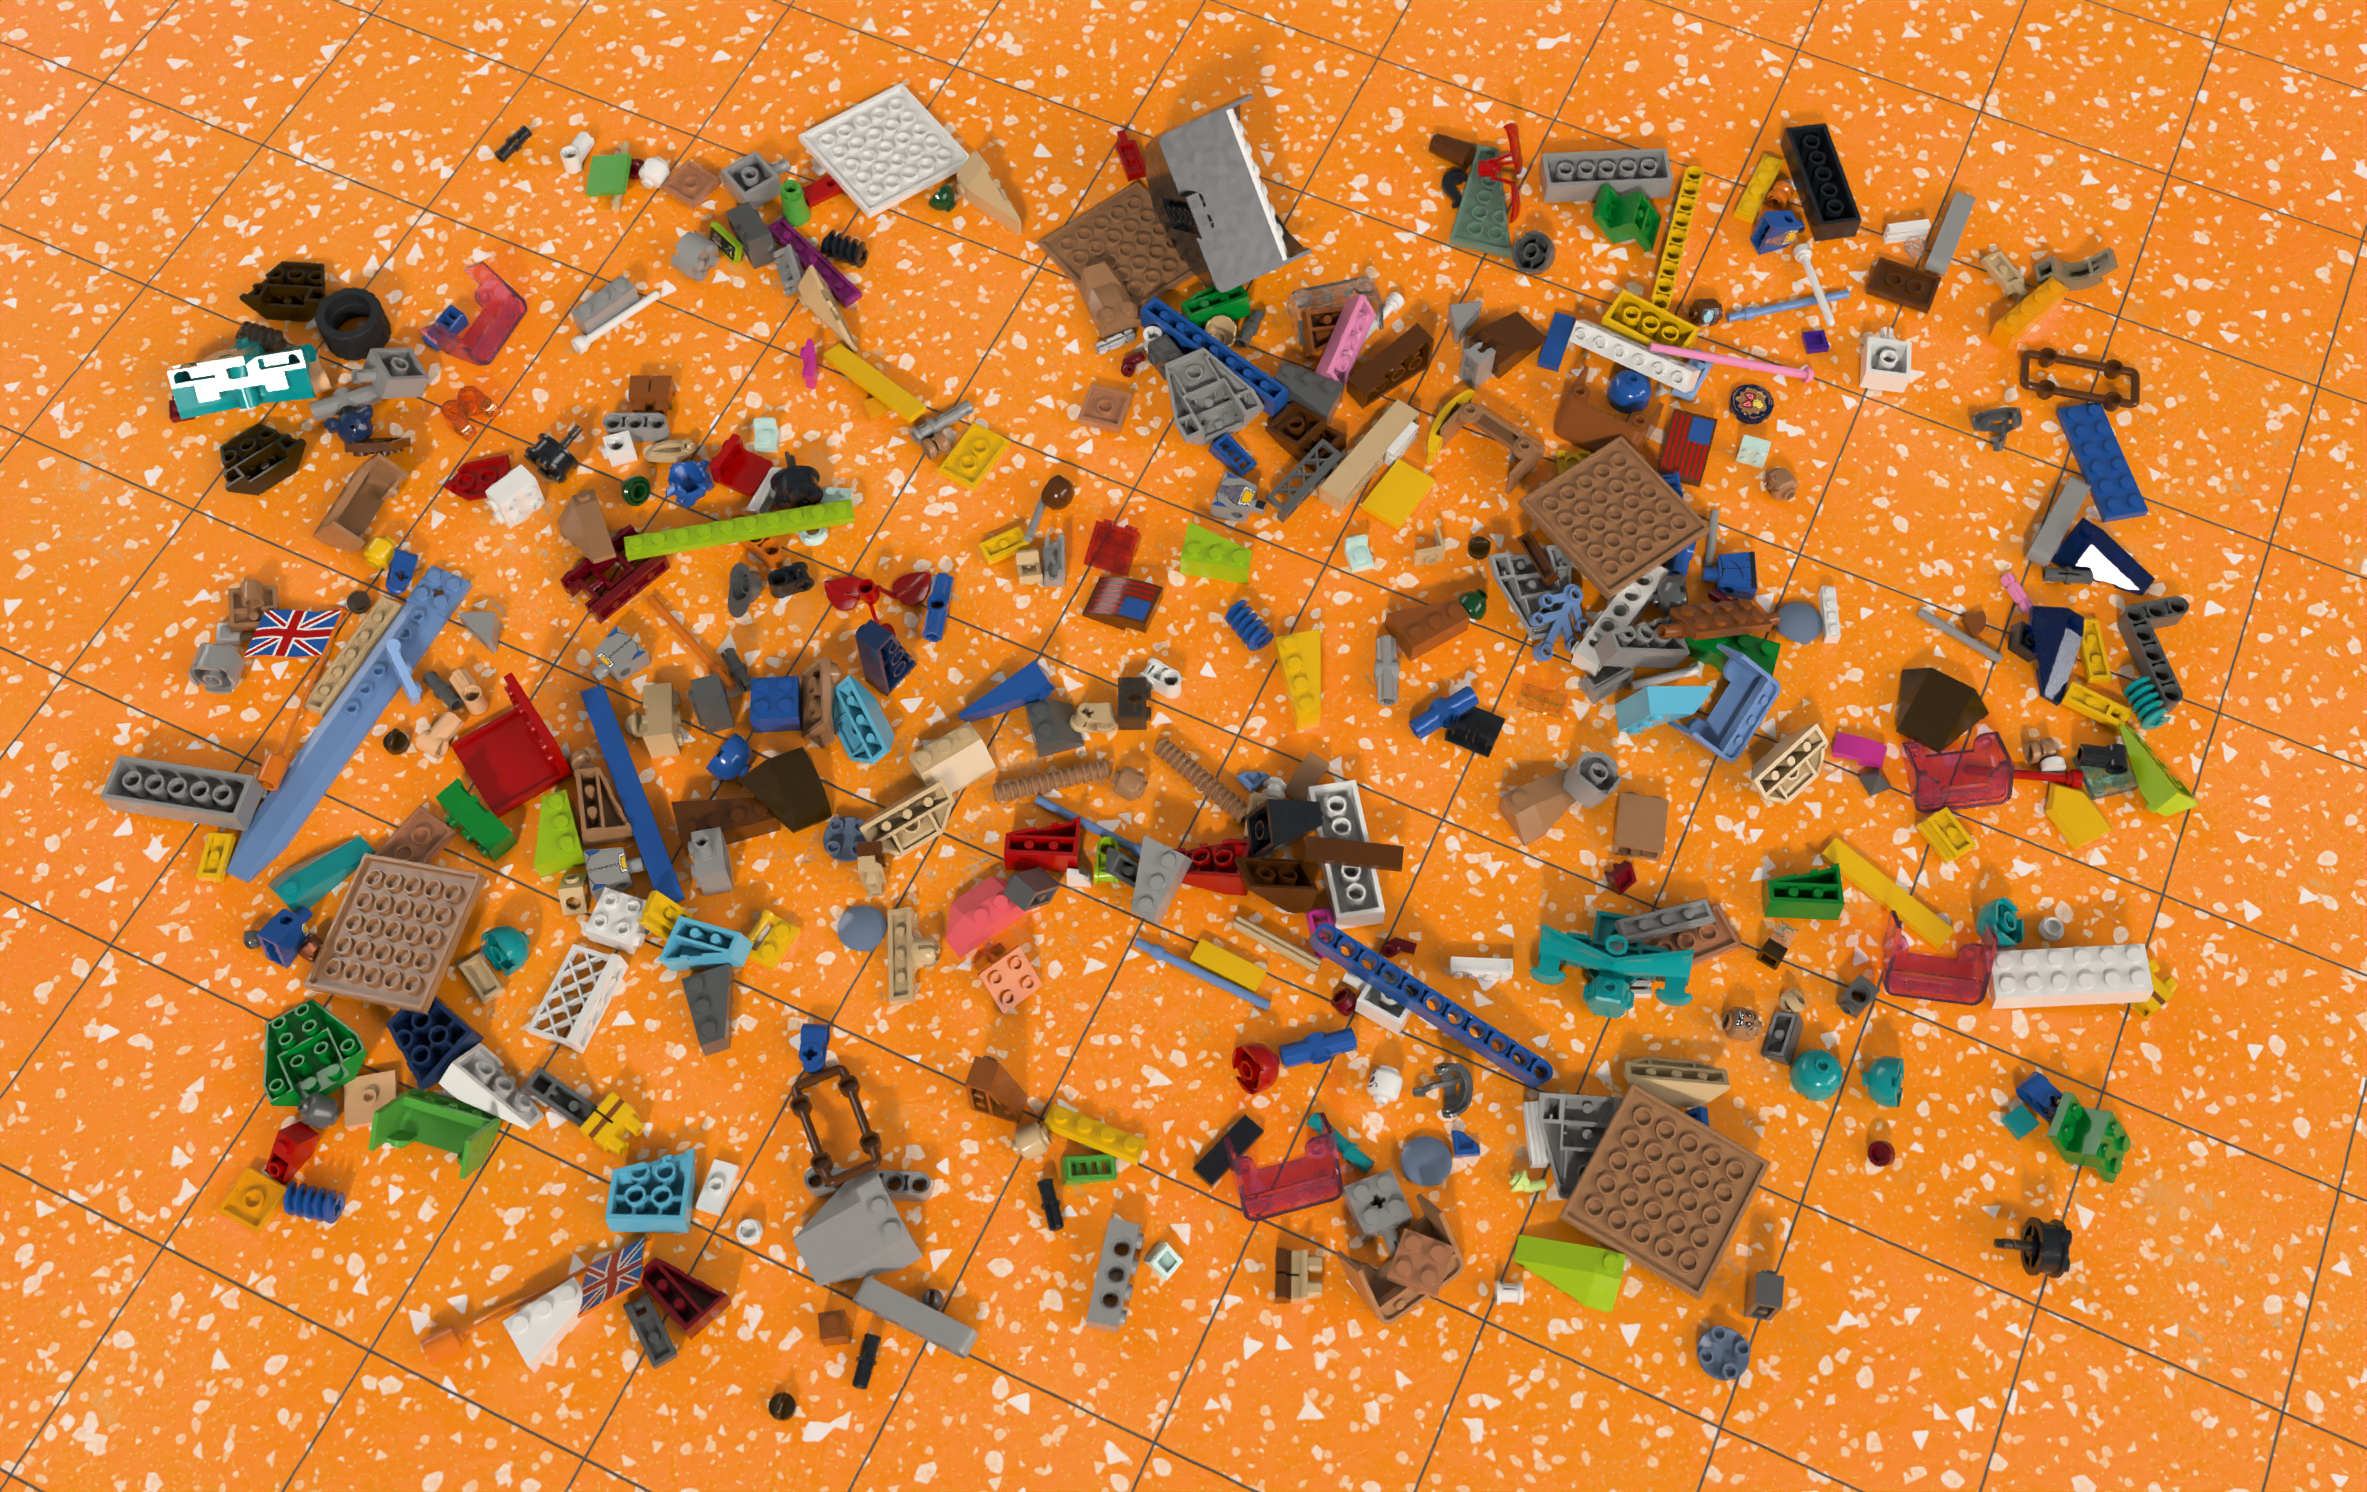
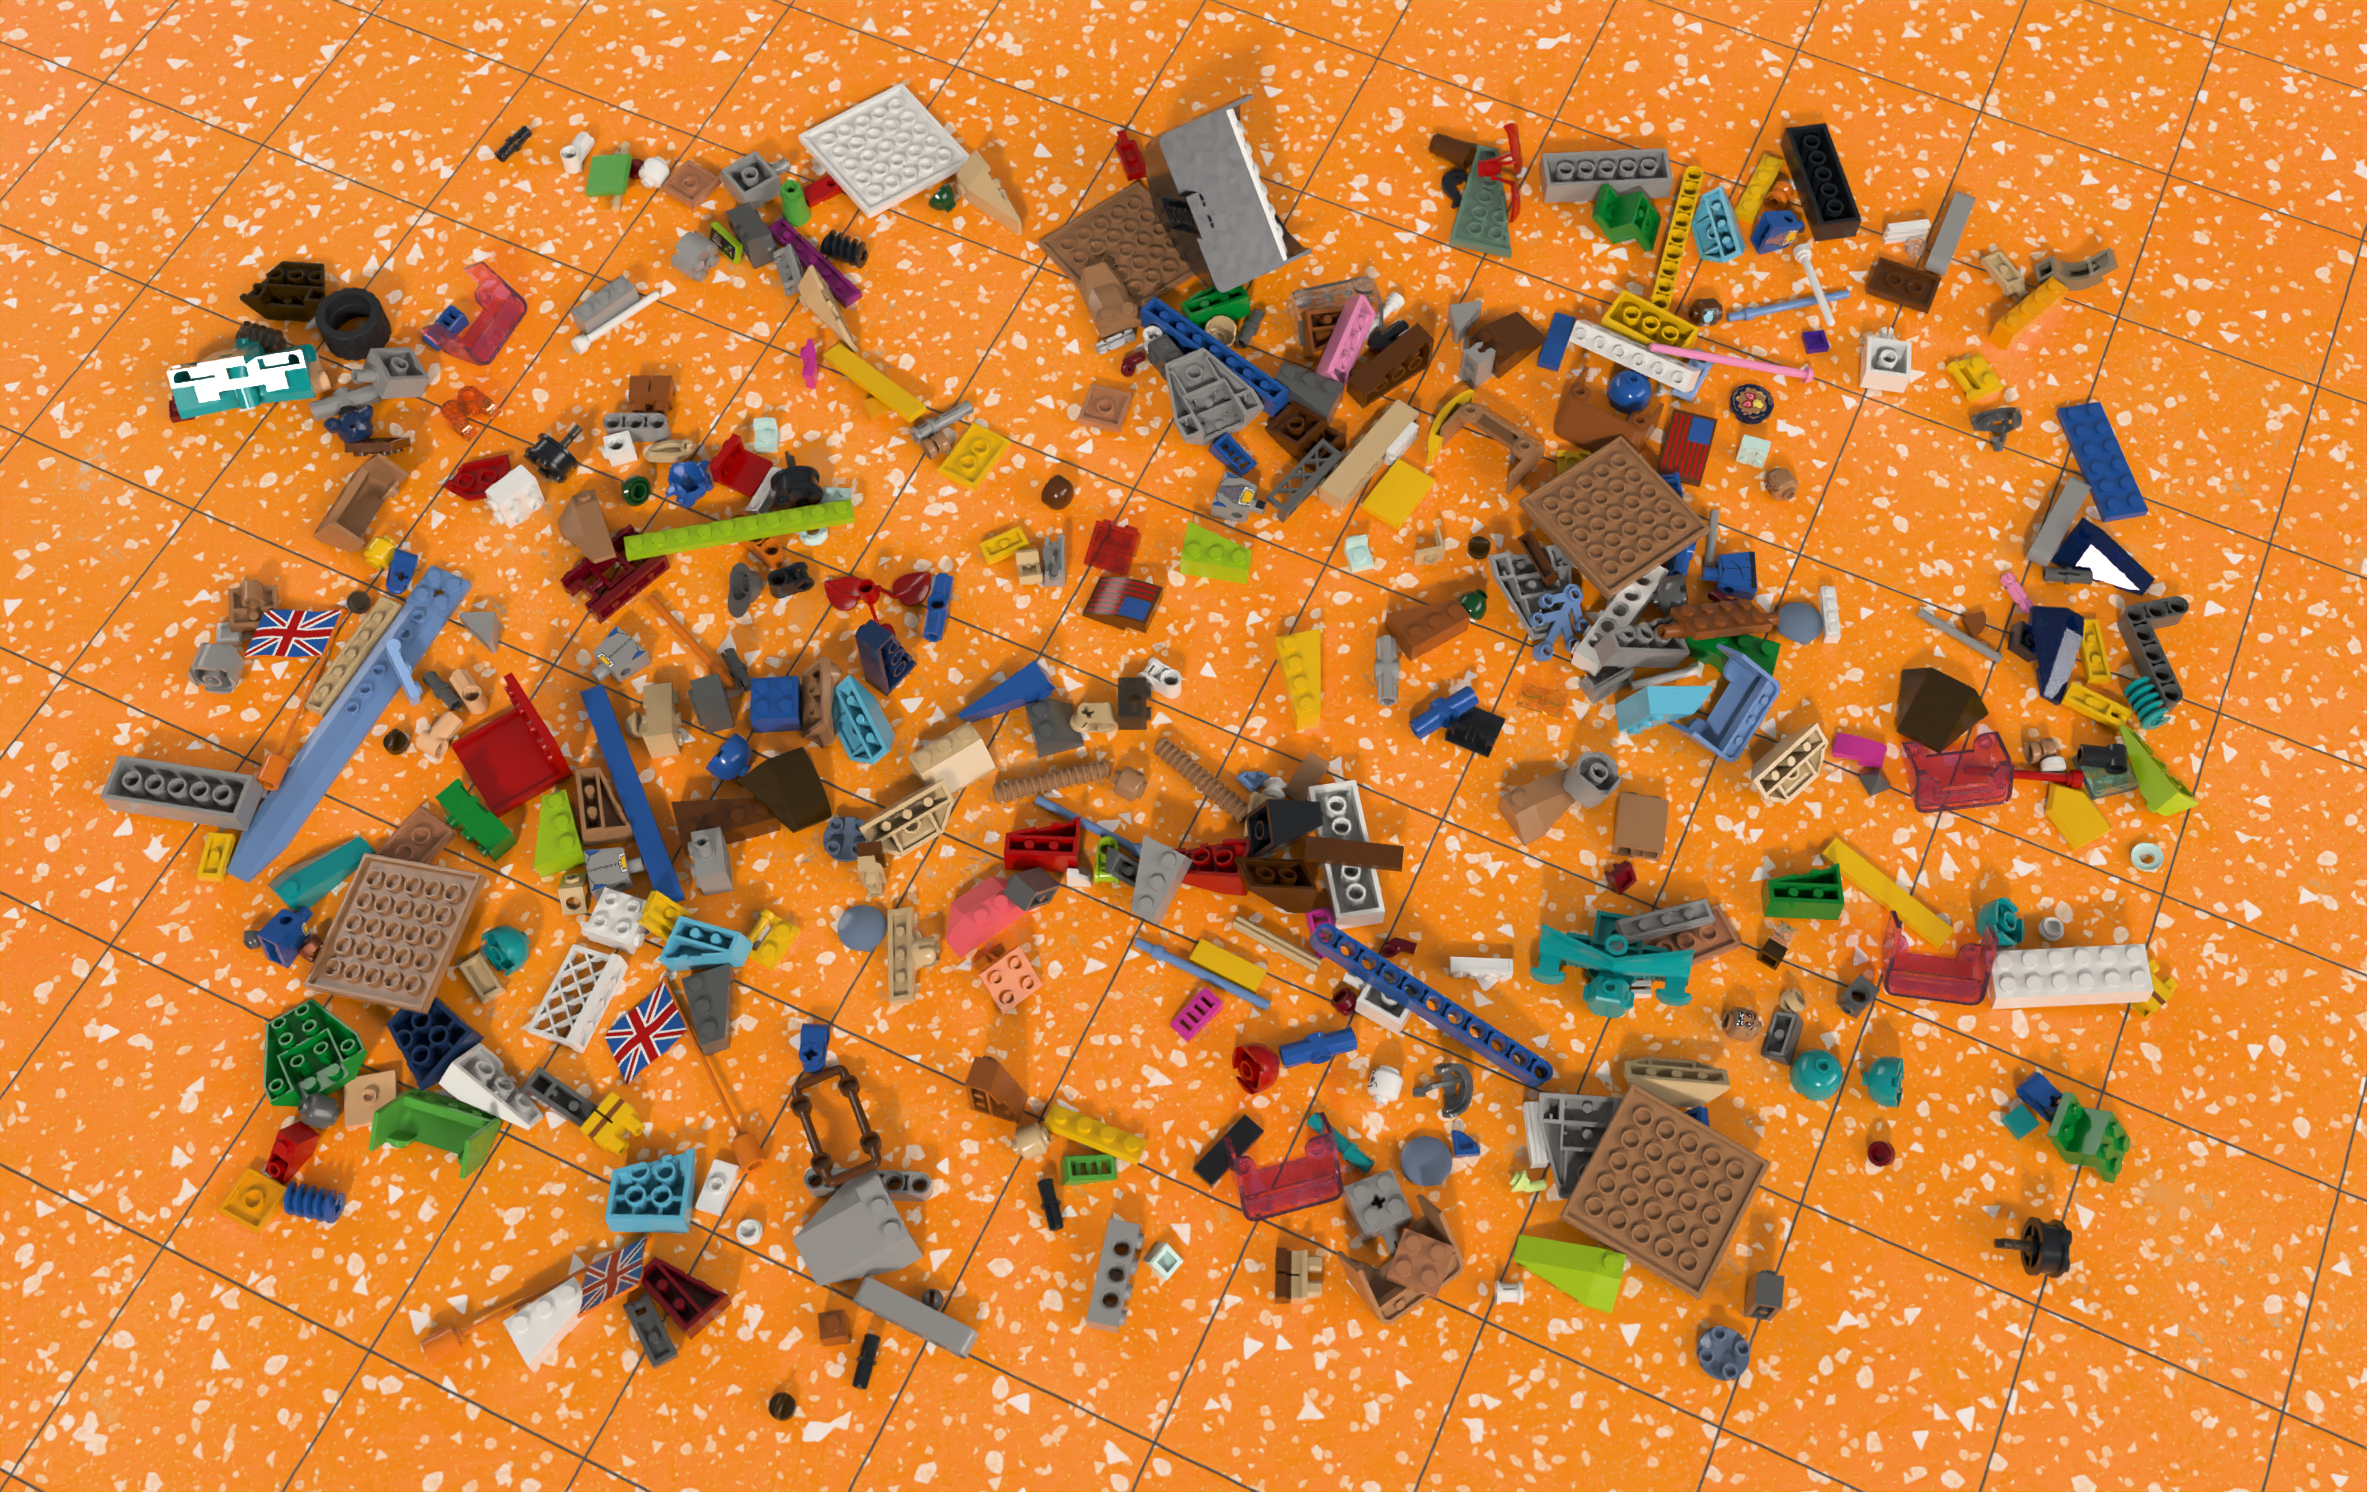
dark brown wedge [220,423,306,496] -> none
medium nougat wheel [566,749,597,778] -> none
light grey bar [1024,490,1046,542] -> none
blue piece [1225,600,1274,651] -> none
dark grey cylinder [1512,230,1556,275] -> none
yellow plate [1916,807,1977,865] -> none
reddish brown bar [2020,348,2140,412] -> none
none -> flag [605,976,767,1173]
none -> dark pink slope [1170,987,1223,1043]
none -> black piece [1367,320,1410,354]
none -> medium azure wedge [1691,185,1746,263]
none -> yellow plate [1946,354,2004,402]
none -> light aqua piece [2130,843,2164,873]

